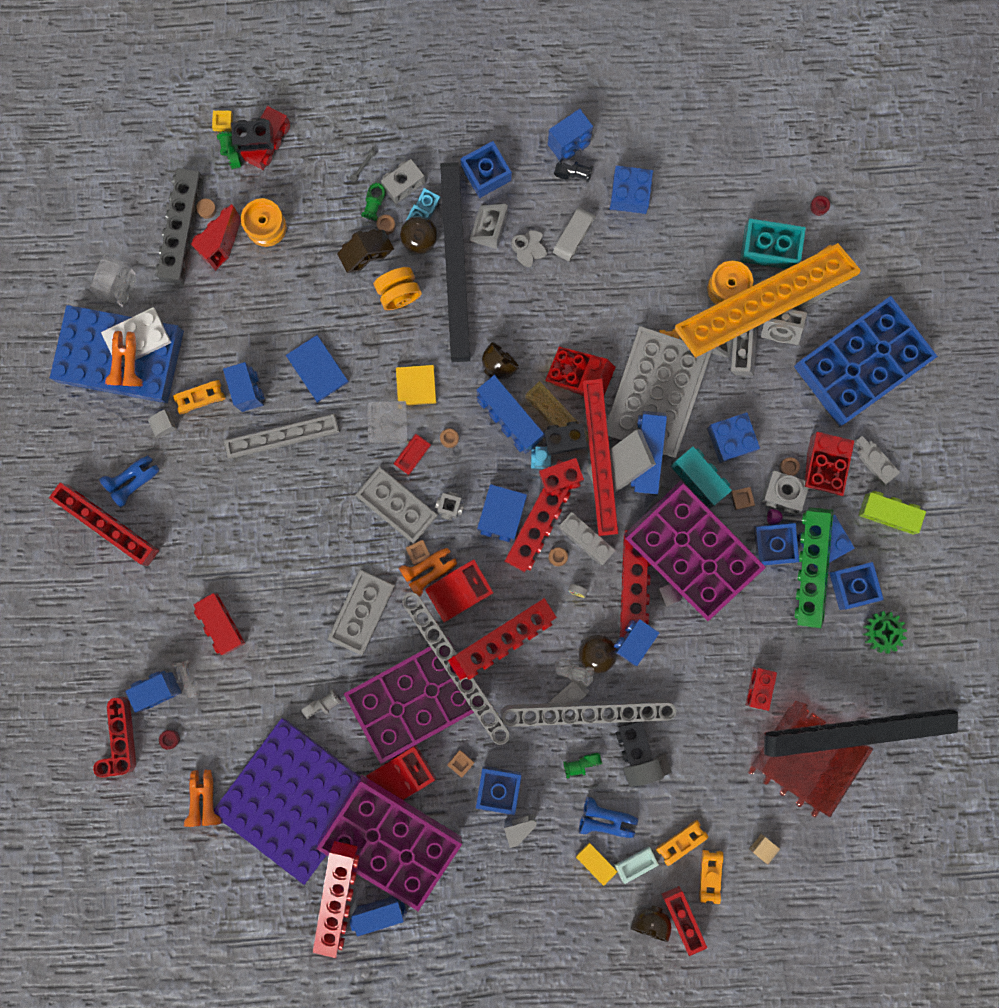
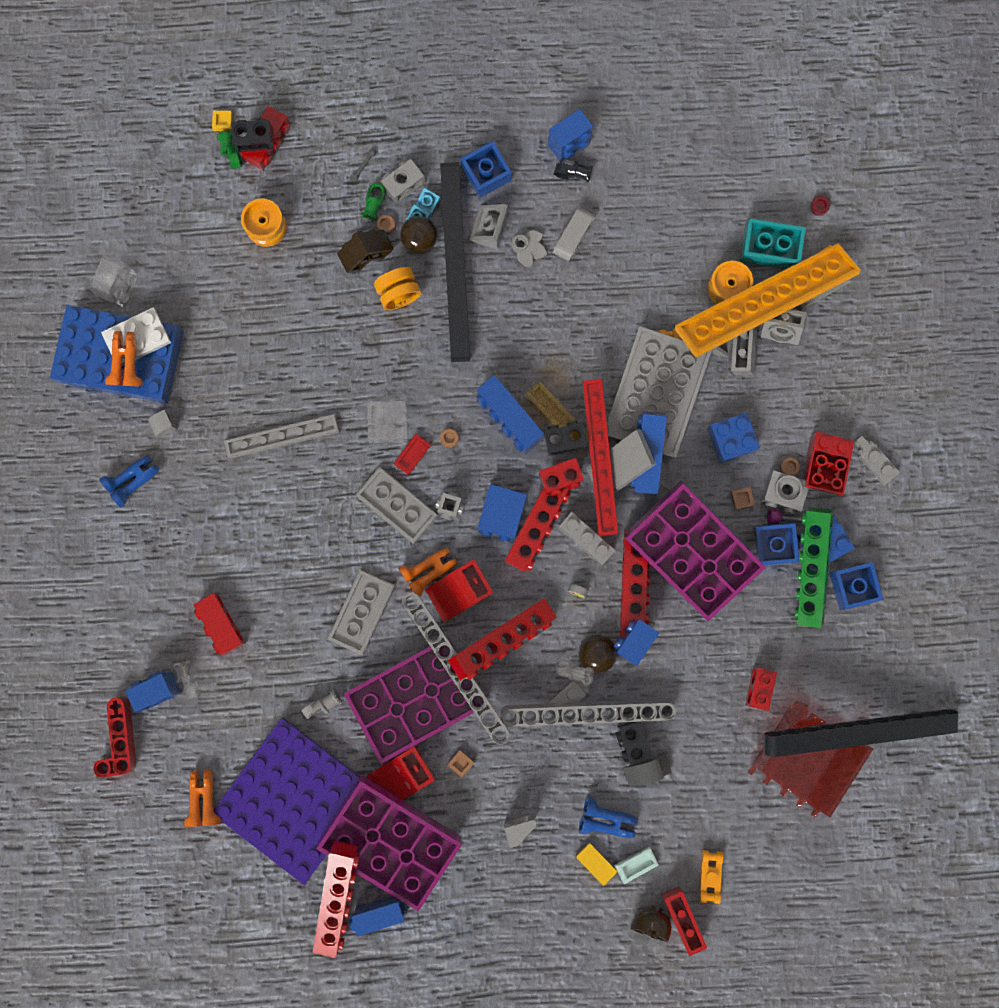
red brick [49,482,159,566] -> none
dark grey brick [155,168,204,285] -> none
dark red tile [159,729,180,750] -> none
light orange plate [173,380,226,414] -> none
red slope [191,204,241,271] -> none
medium nougat tile [196,198,216,219] -> none
blue brick [223,362,265,412] -> none
blue tile [286,335,348,403] -> none
yellow tile [396,365,436,406] -> none
medium nougat tile [406,540,431,565] -> none
blue brick [476,766,521,815] -> none
dark brown cylinder [482,342,519,379] -> none
medium azure brick [531,447,551,469] -> none
red slope [545,346,616,396] -> none
medium nougat tile [549,547,568,567] -> none
green connector [563,753,603,779] -> none
blue brick [609,166,653,214] -> none
light grey brick [656,584,682,607] -> none
light orange plate [656,820,709,866] -> none
teal brick [670,447,732,509] -> none
tan brick [749,834,780,864] -> none
blue brick [794,296,938,427] -> none
lime brick [858,491,926,535] -> none
green gear [862,611,907,654] -> none

